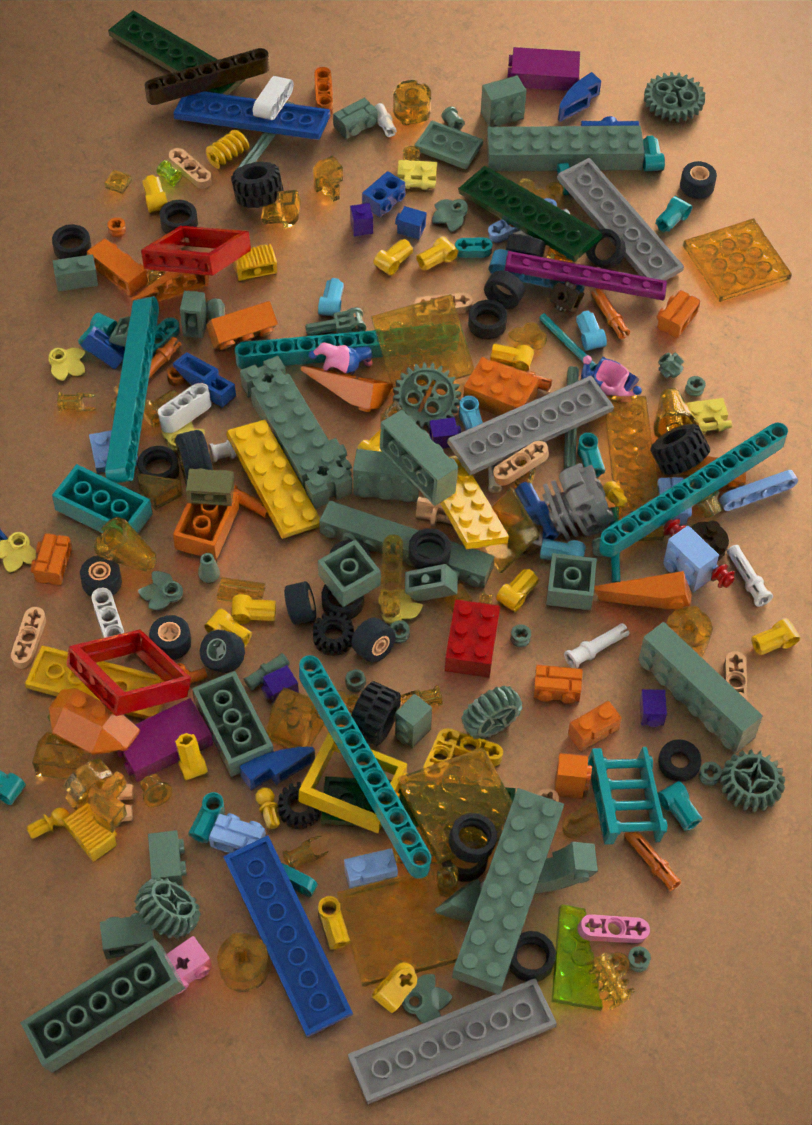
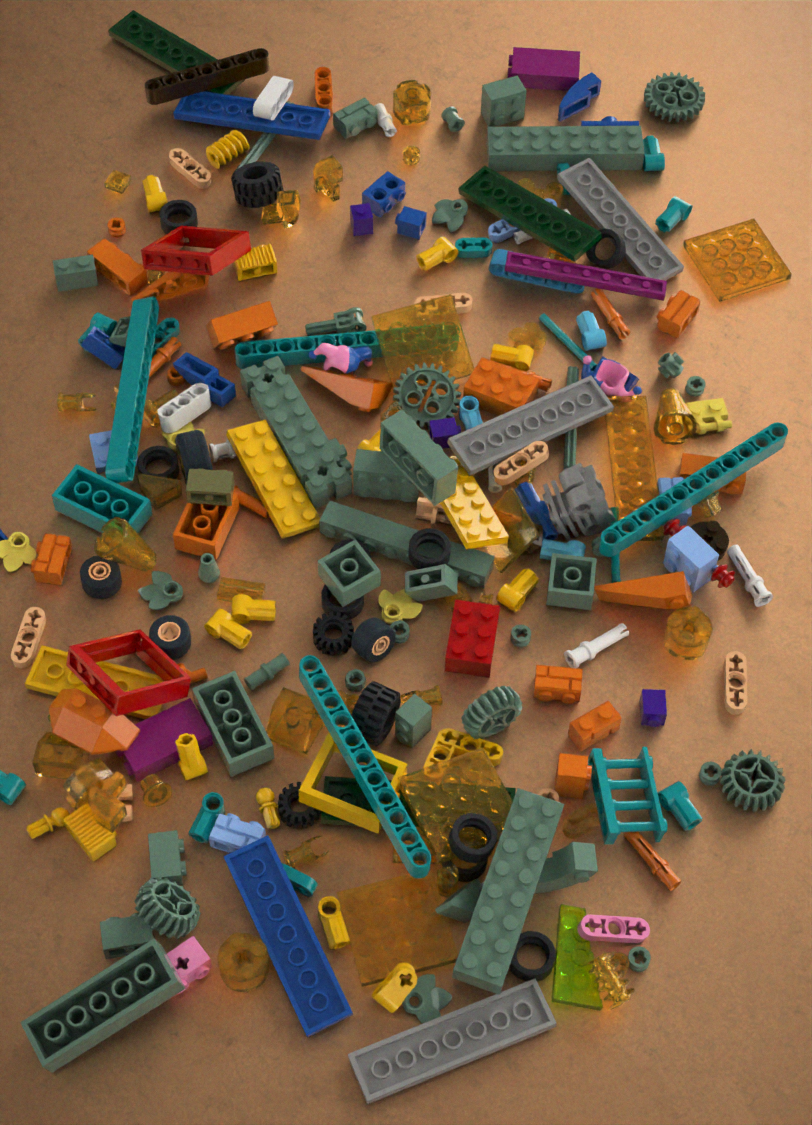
light yellow plate [48,348,85,381] -> none
black tyre [52,224,91,259] -> none
white beam [92,588,124,638] -> none
clear neon green bush [156,160,182,186] -> none
sand green brick [180,291,208,338] -> none
black wheel [200,629,245,673] -> none
sand green cone [206,298,225,320] -> none
blue slope [240,747,315,791] -> none
dark purple brick [261,665,299,706] -> none
black wheel [284,581,317,625] -> none
medium azure piece [318,278,344,317] -> none
light blue brick [344,848,398,892] -> none
yellow piece [373,239,413,276] -> none
clear yellow beam [380,534,403,618] -> none
light yellow plate [397,160,437,190] -> none
sand green plate [415,120,483,169] -> none
black tyre [468,300,507,339] -> none
black tyre [484,270,525,310] -> none
black tyre [506,234,546,257] -> none
dark brown brick [550,281,585,312] -> none
teal piece [577,433,605,478] -> none
yellow axle [603,481,627,508] -> none
sand green brick [638,622,763,754] -> none
black tyre [650,424,710,475] -> none
black tyre [658,739,702,782] -> none
black wheel [680,161,717,199] -> none
light blue beam [719,470,798,511] -> none
yellow piece [751,619,801,655] -> none

